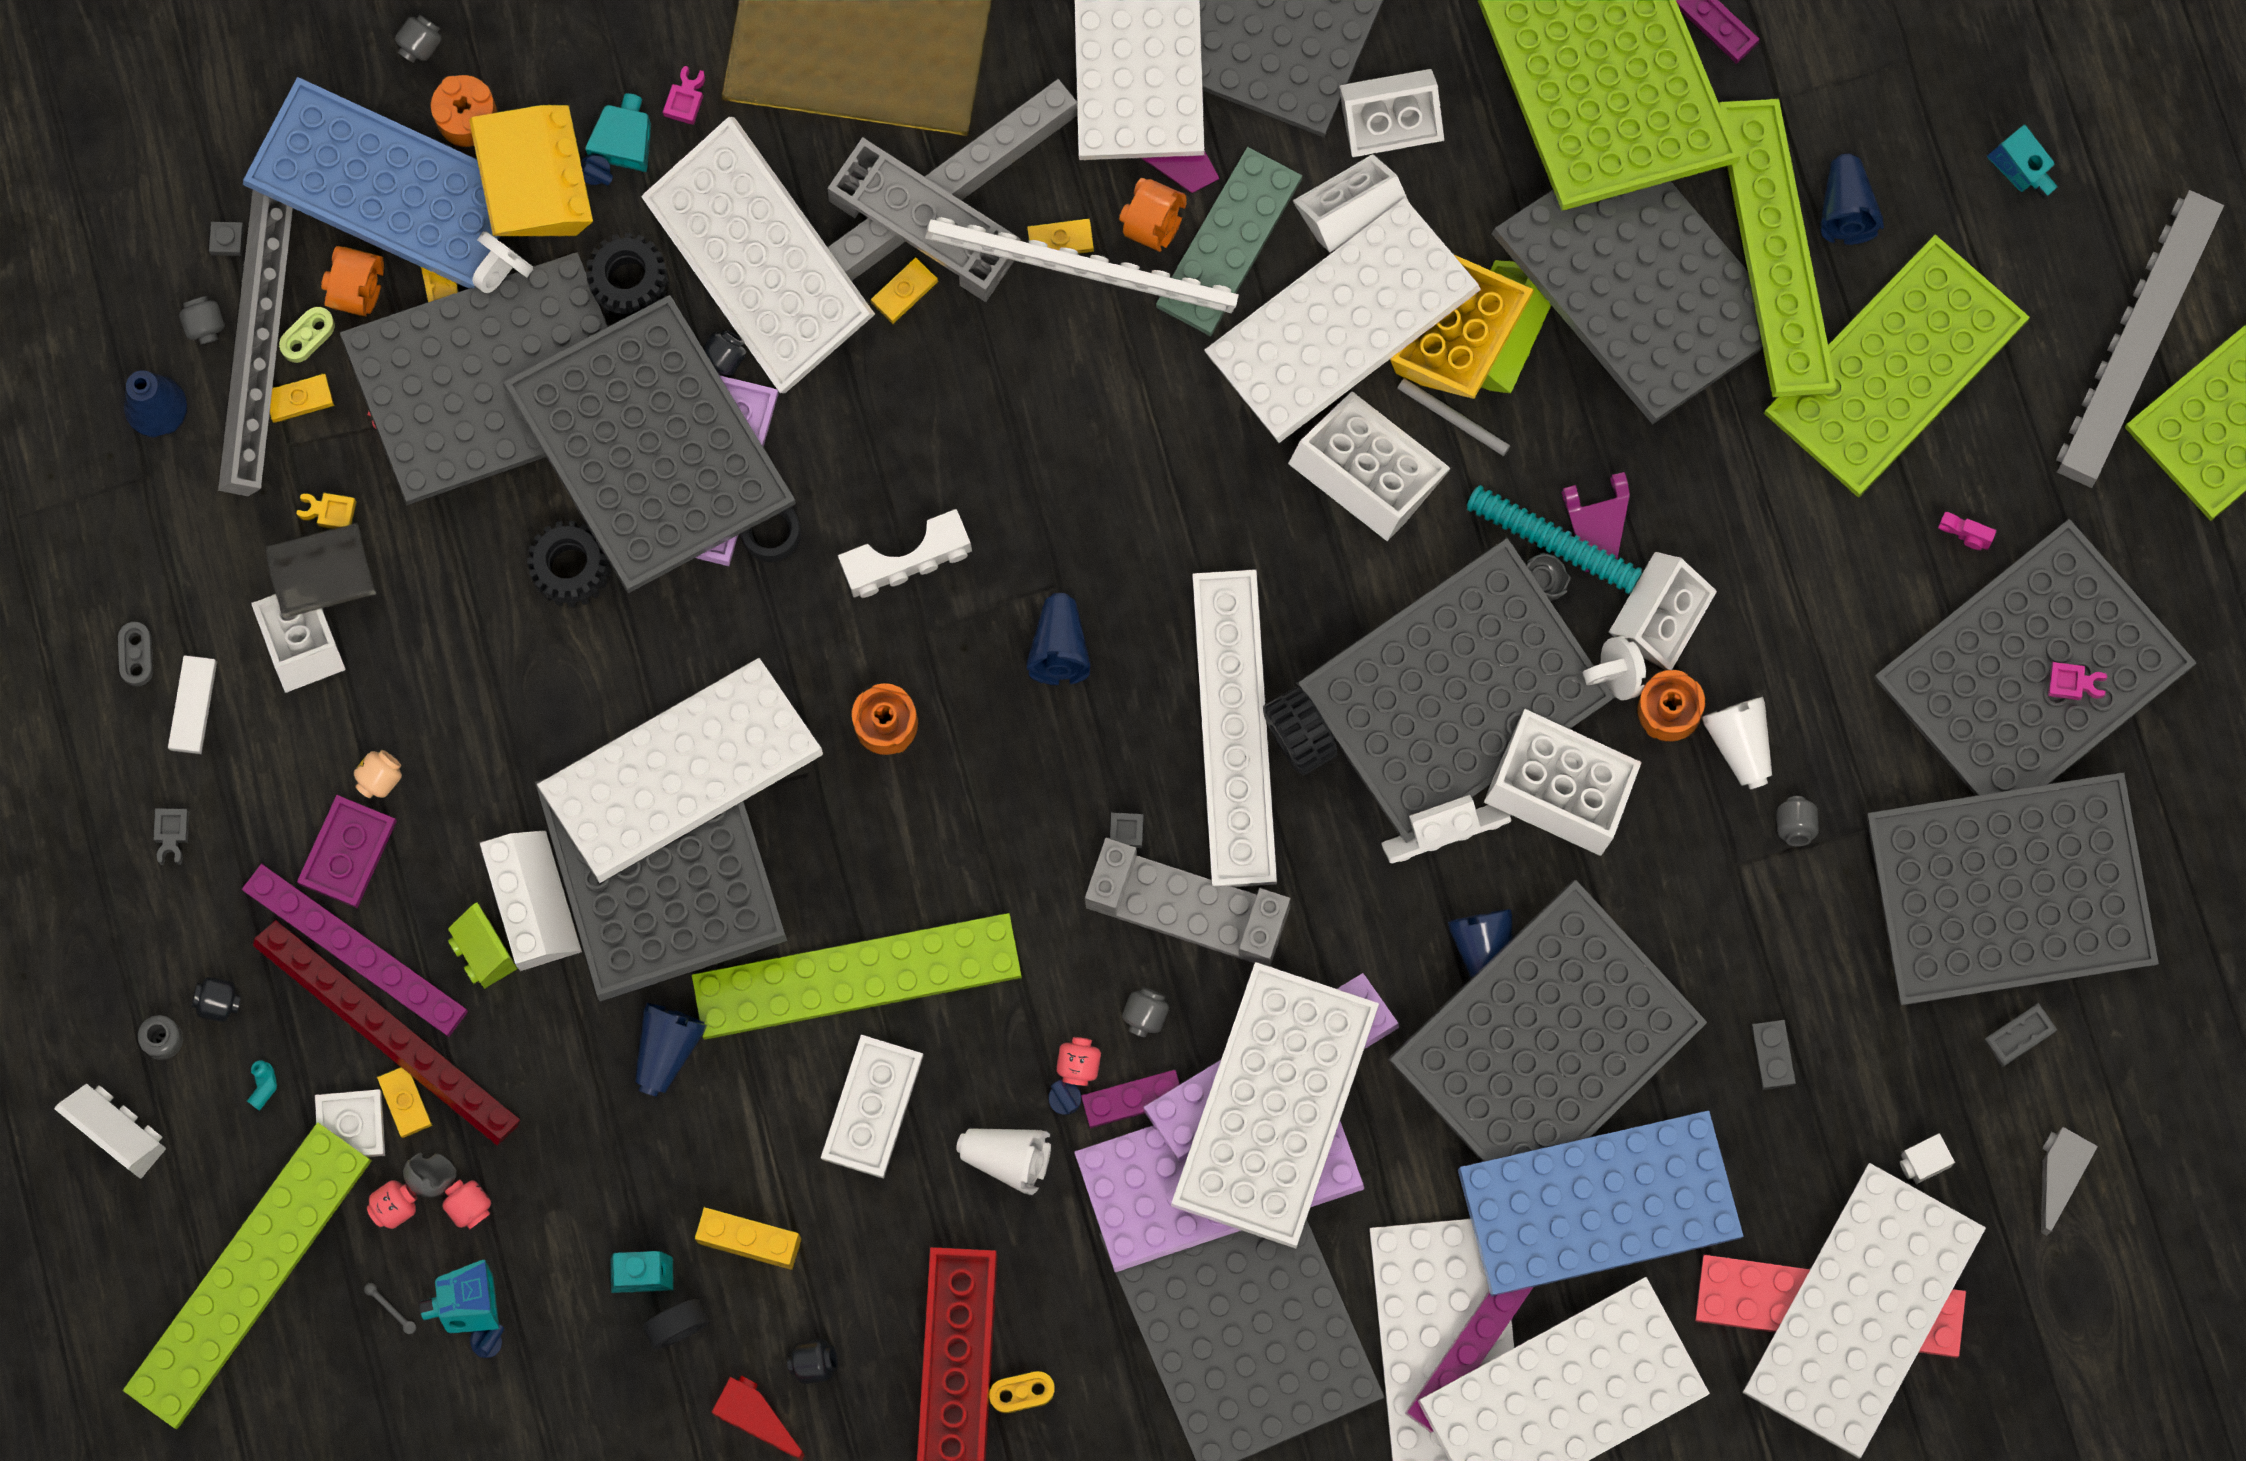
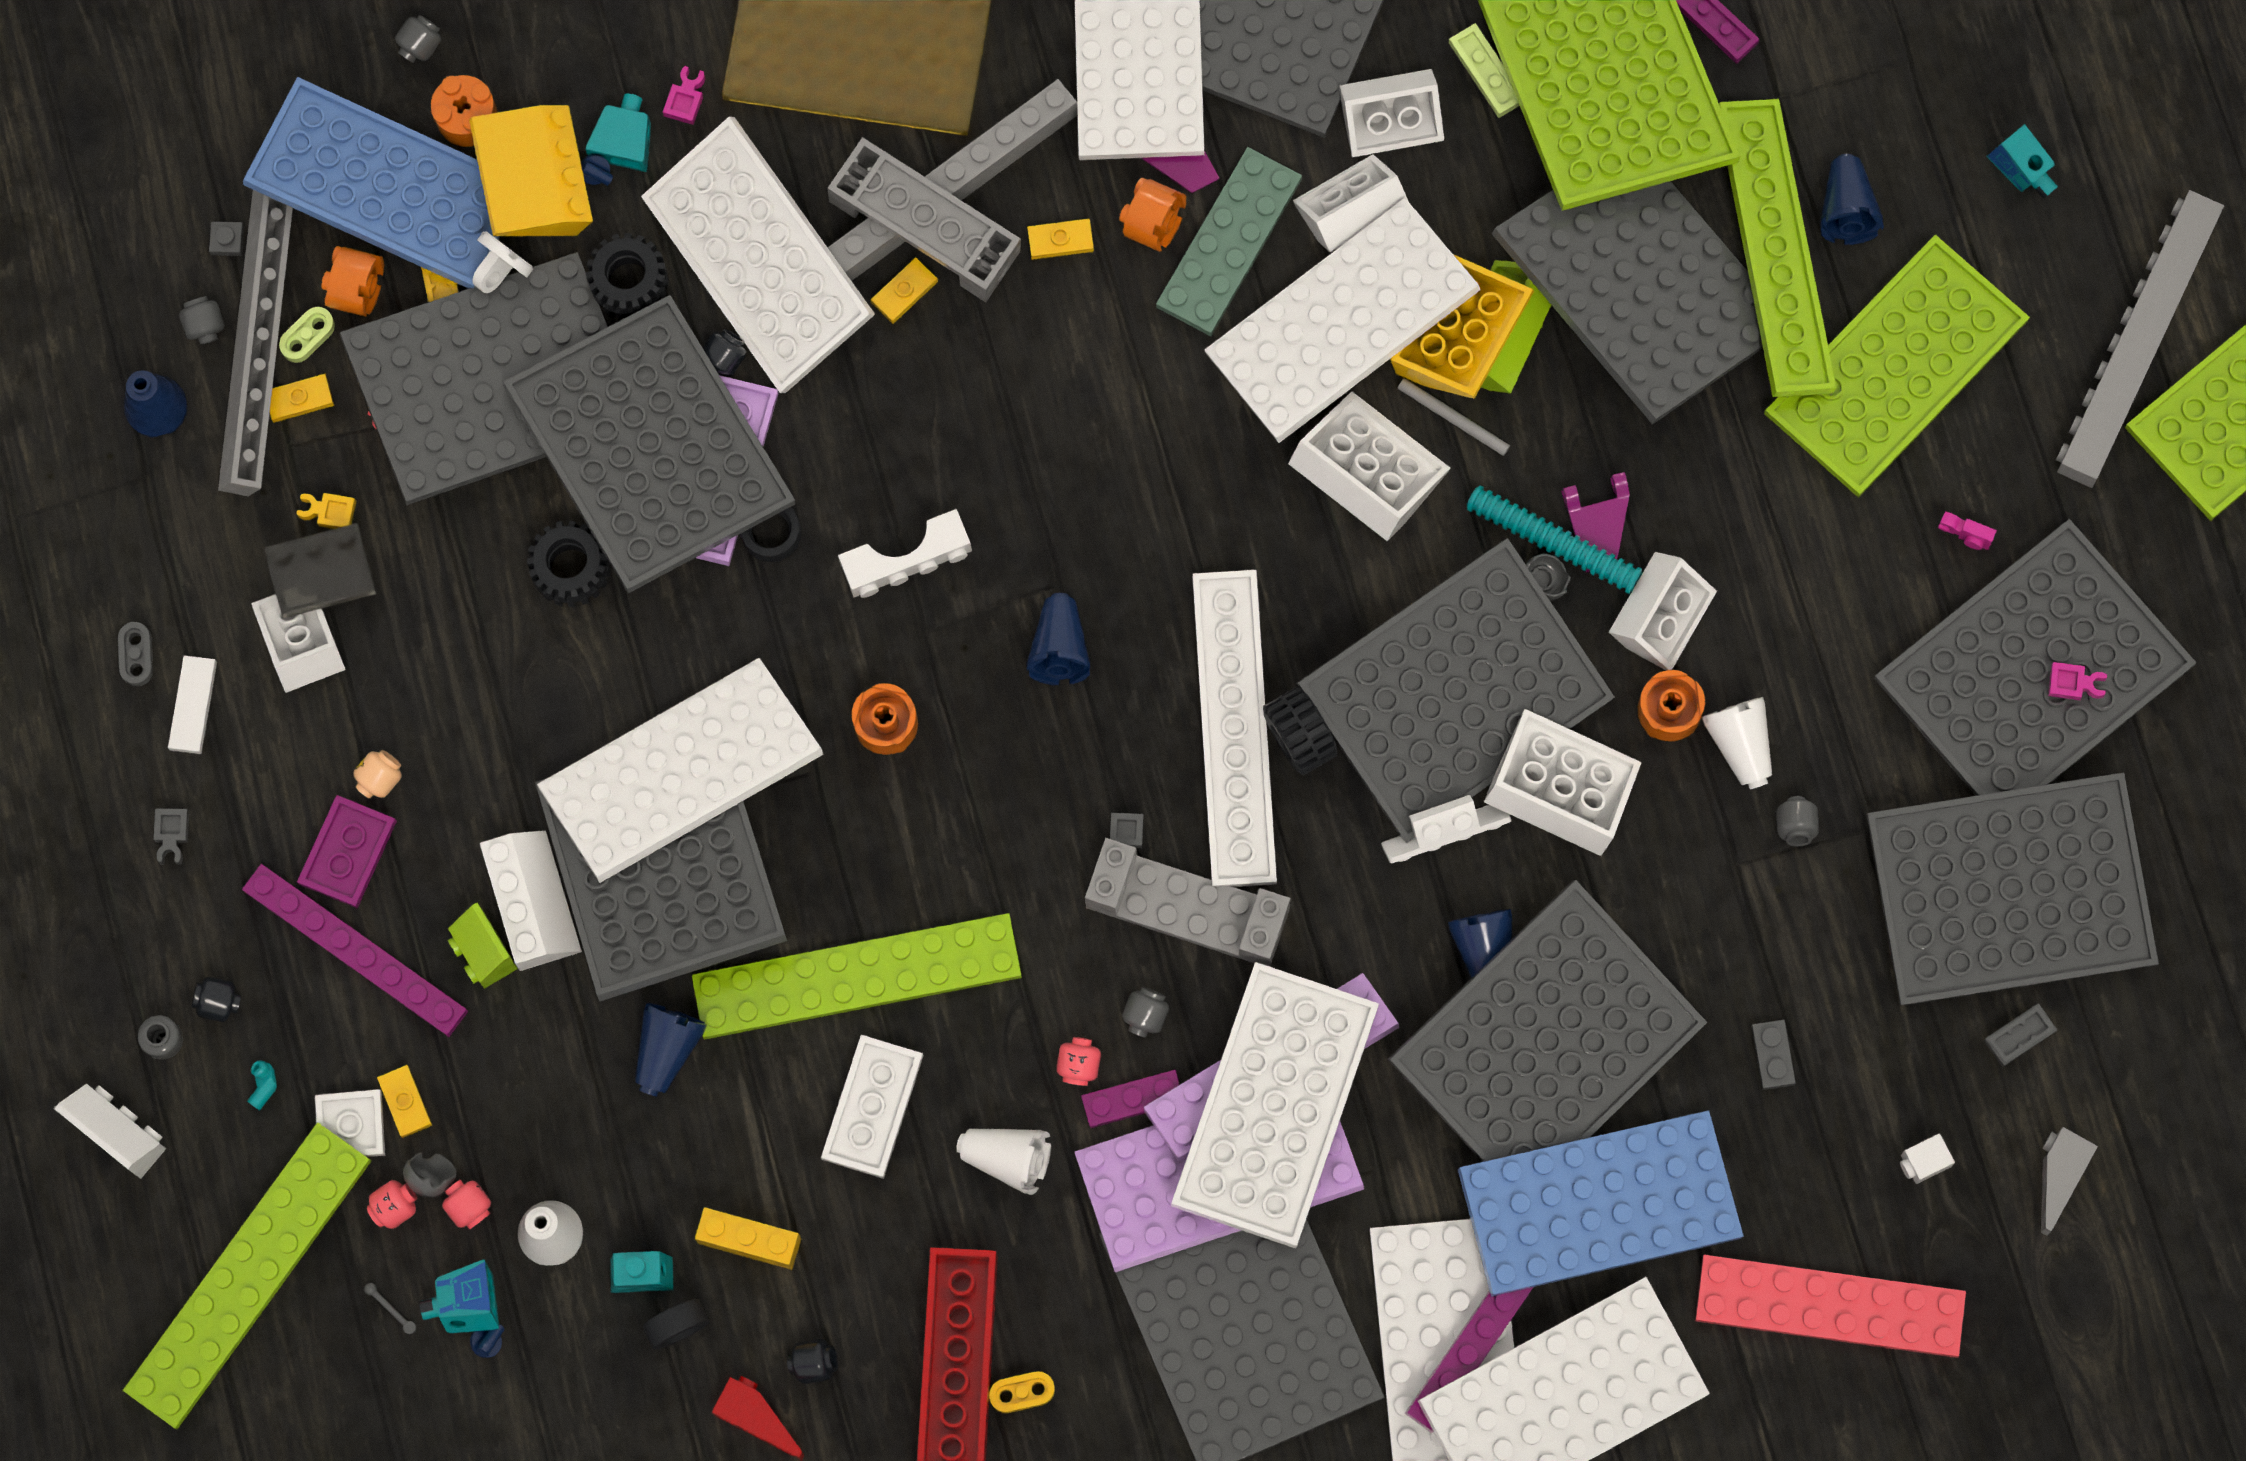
dark red plate [253,920,520,1146] -> none
white plate [925,217,1239,313] -> none
dark blue plate [1049,1080,1081,1115] -> none
white tile [1582,635,1646,700] -> none
white plate [1743,1163,1986,1459] -> none
none -> white cone [518,1201,583,1266]
none -> yellowish green plate [1449,23,1520,118]

